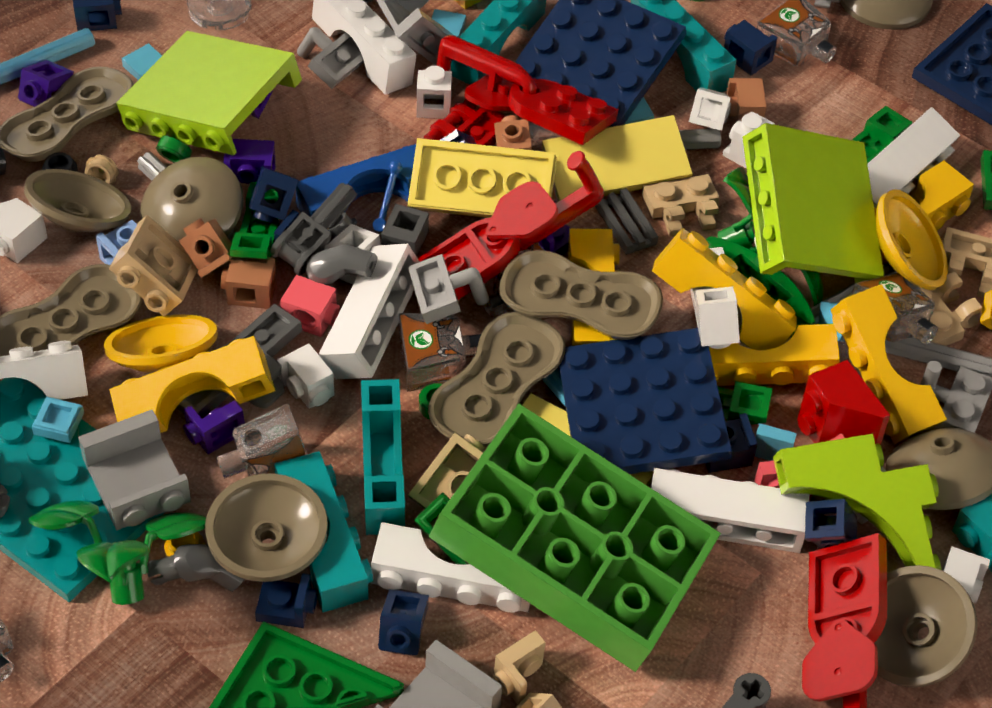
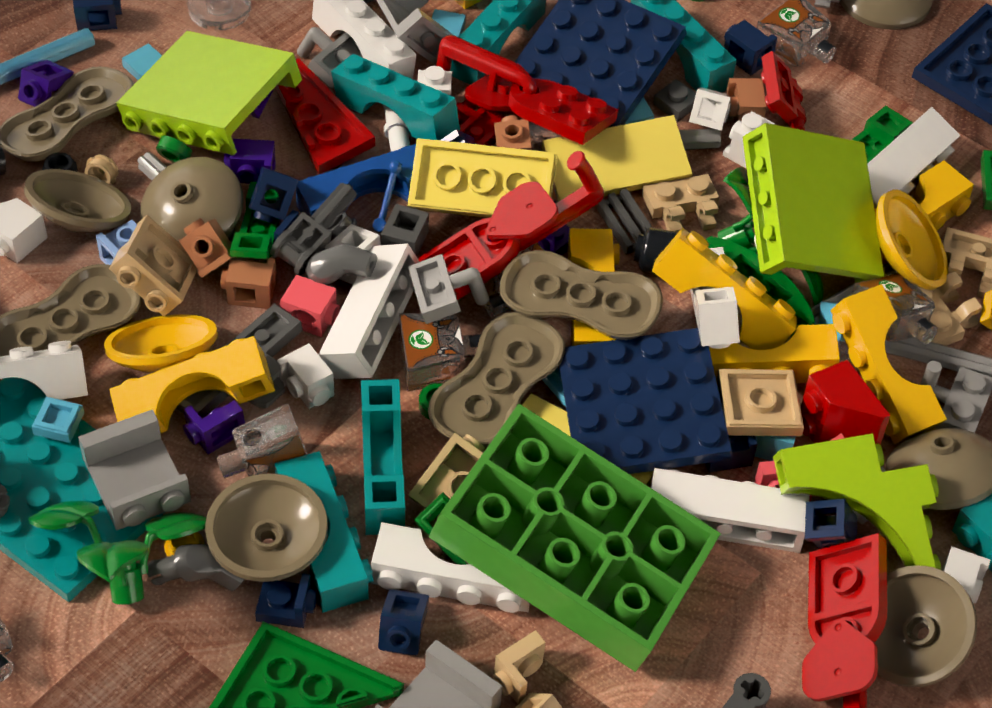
none -> red wing [275,58,376,174]
none -> teal arch [331,54,460,141]
none -> white pin [383,105,411,152]
none -> black head [634,227,677,274]
none -> dark grey plate [653,79,696,122]
none -> tan plate [717,369,804,436]
none -> red plate [761,51,807,131]

